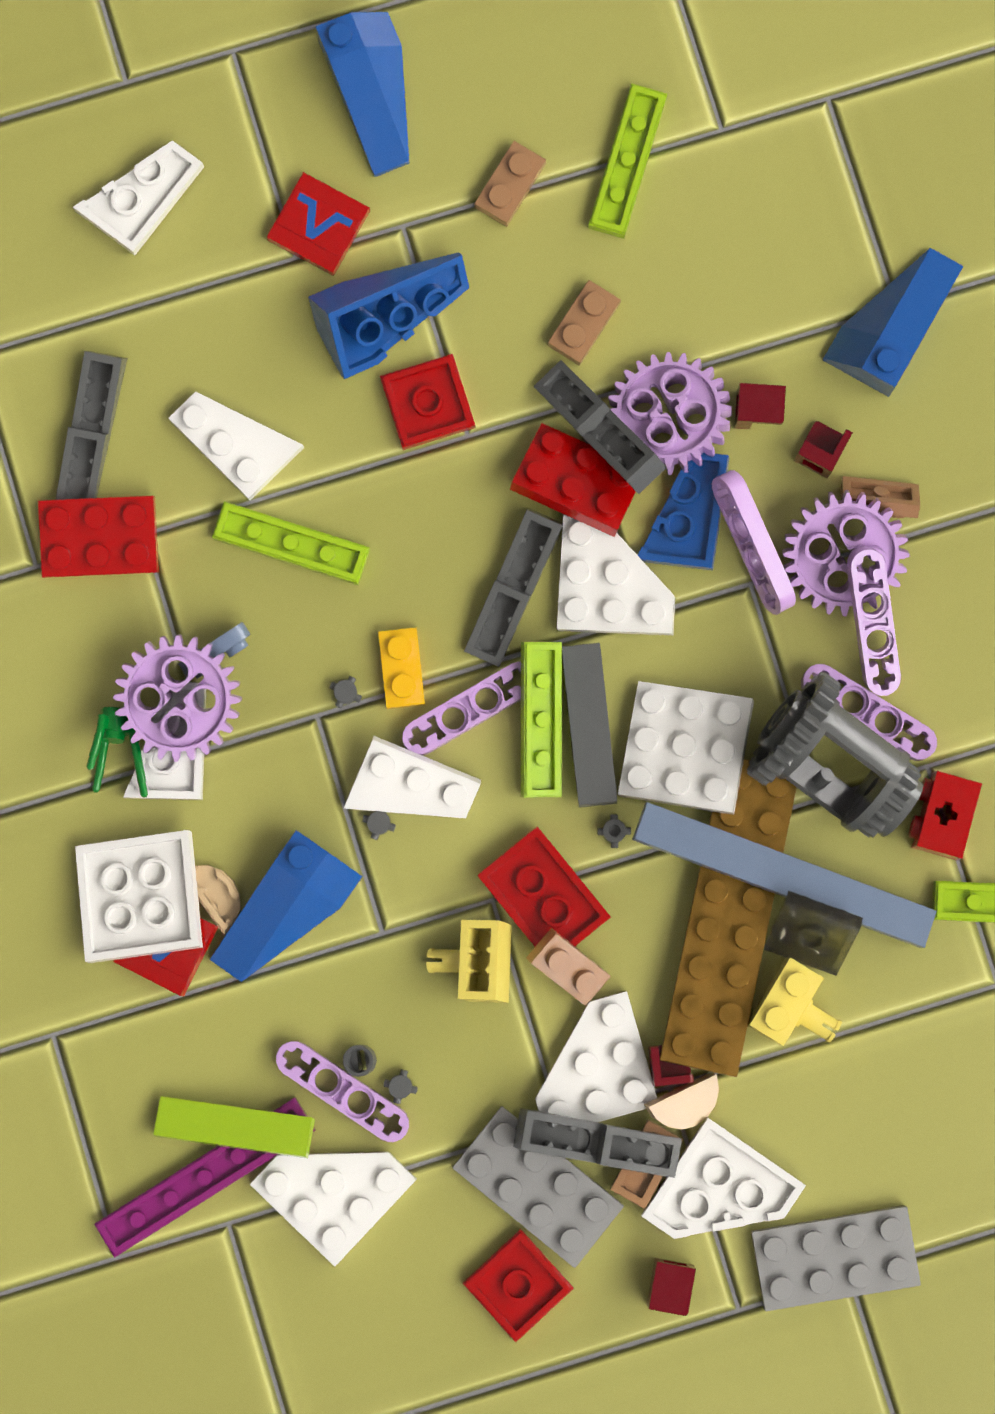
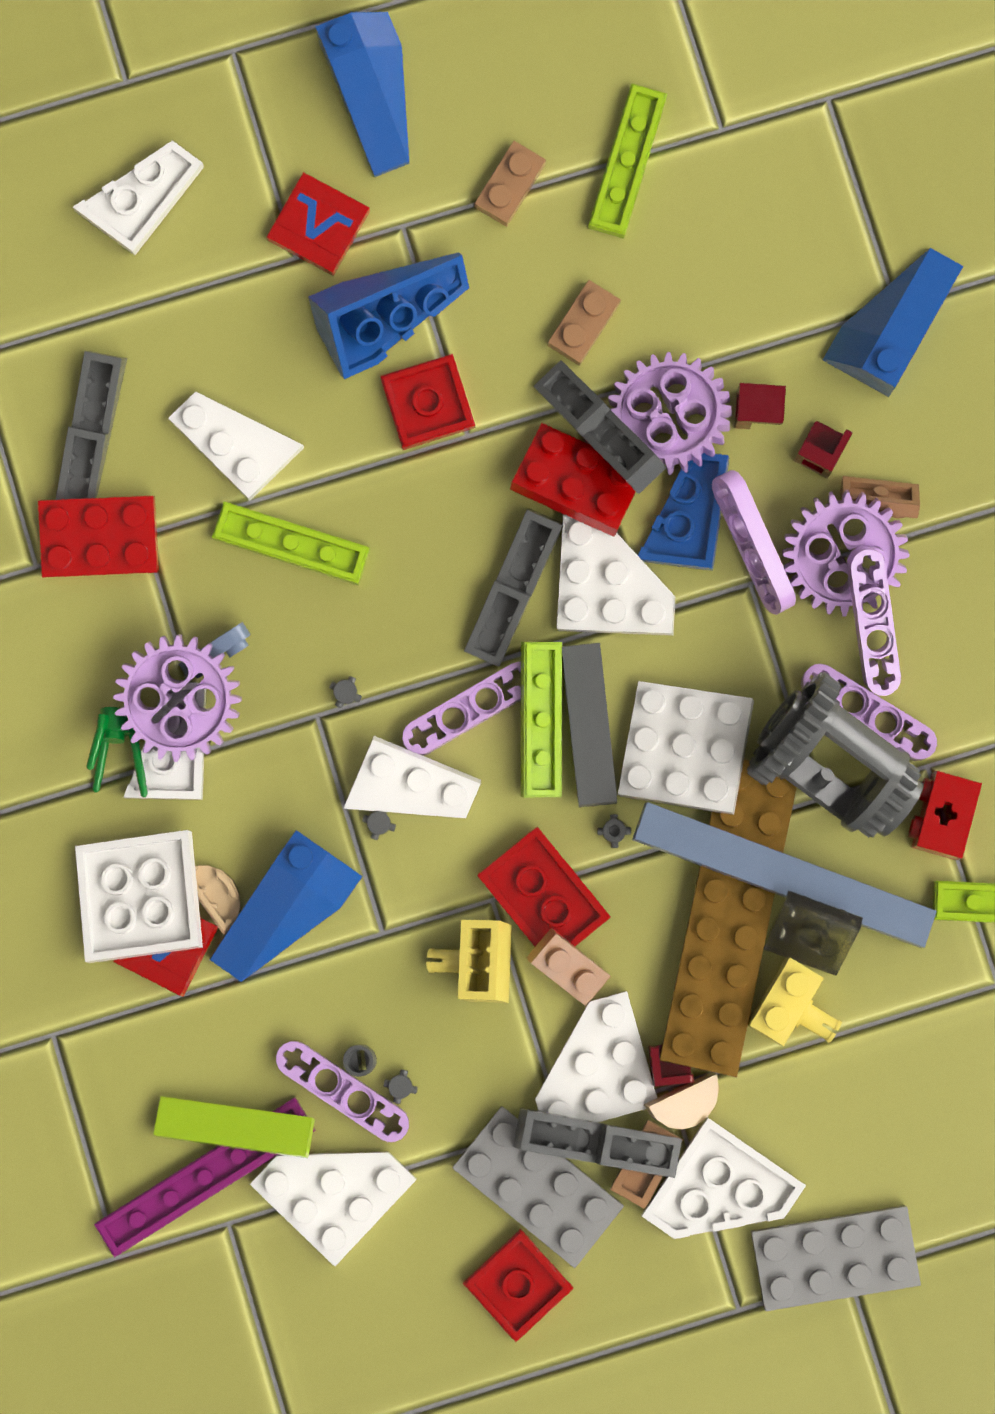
yellow plate [378,627,425,709] -> none
dark red panel [647,1258,696,1316] -> none

